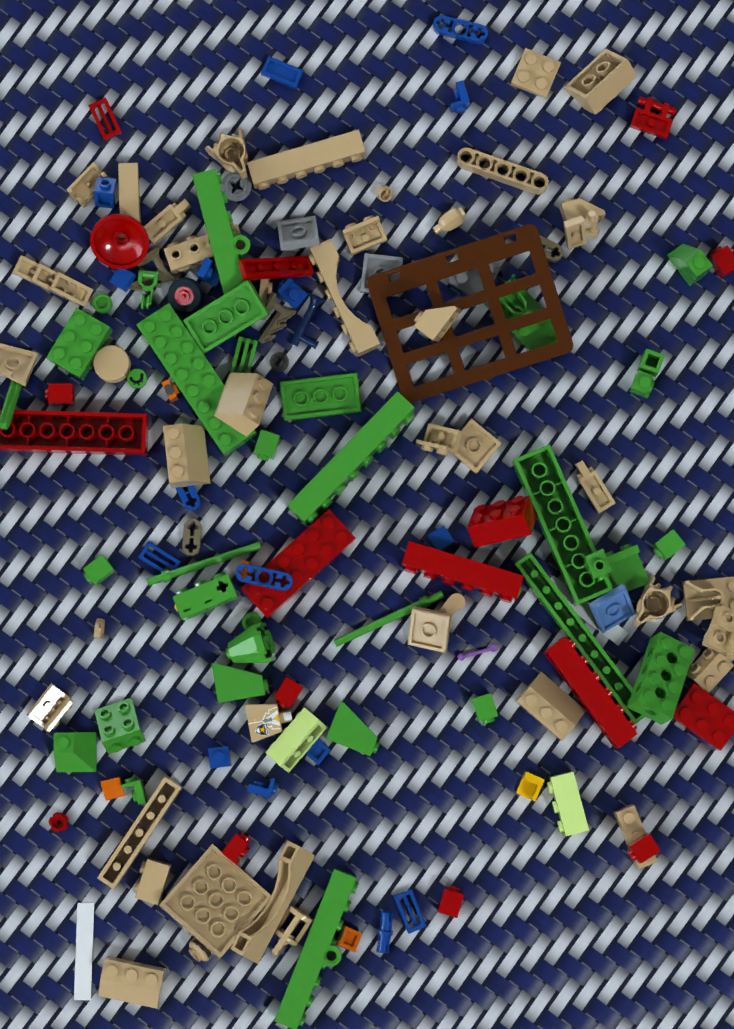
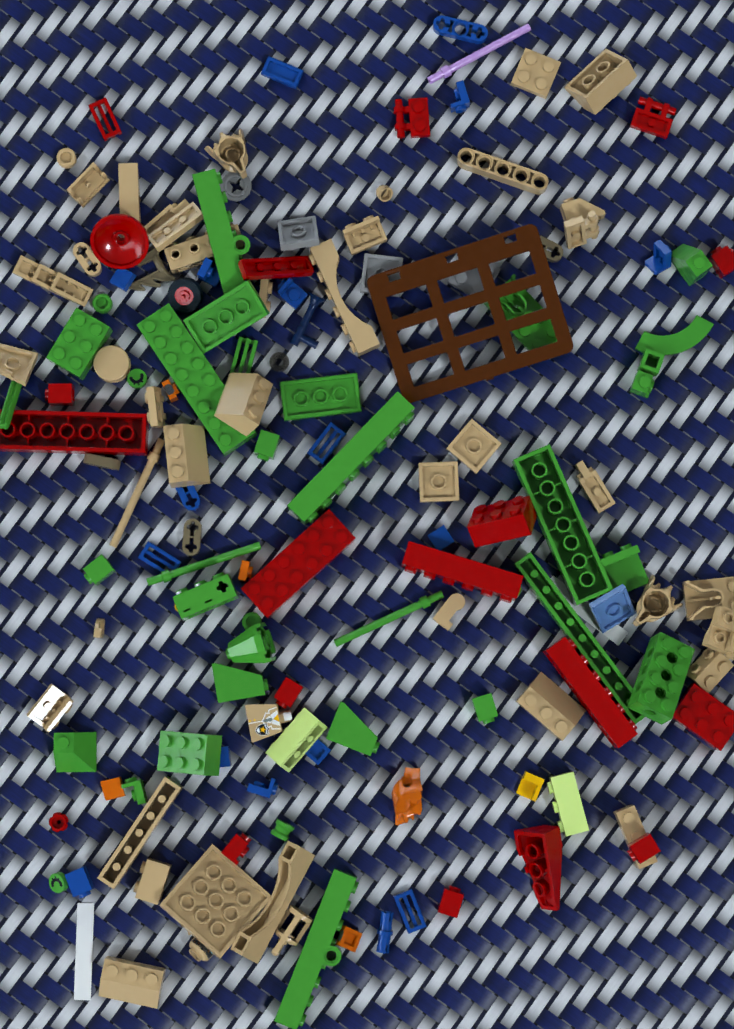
blue bracket [94,177,117,209] -> none
bright green bracket [95,698,146,754] -> none
bright green piece [138,270,159,310] -> none
blue beam [236,564,293,591] -> none
tan brick [247,129,366,190] -> none
dark tan piece [259,292,297,343] -> none
tan tile [408,606,452,653] -> none
tan slope [414,306,463,342] -> none
tan bracket [416,423,463,456] -> none
tan plant [432,207,466,234] -> none
medium lavender hinge [457,644,498,661] -> none
bright green brick [583,549,612,581] -> none
bright green brick [652,529,686,561] -> none
none -> bright green tile [49,872,69,893]
none -> tan tile [56,148,77,169]
none -> blue brick [65,866,95,899]
none -> tan beam [73,242,102,277]
none -> dark tan beam [83,453,121,471]
none -> tan bar [109,438,165,548]
none -> tan plate [145,386,167,428]
none -> tan plate [148,201,203,252]
none -> bright green brick [157,731,222,776]
none -> bright green wheel [270,818,295,842]
none -> blue tile [307,422,346,465]
none -> orange piece [392,767,423,825]
none -> red plate [393,97,430,139]
none -> tan plate [418,461,459,503]
none -> lavender bar [427,23,531,84]
none -> red wedge [514,825,562,911]
none -> bright green tile [635,315,714,355]
none -> blue bracket [645,240,672,275]

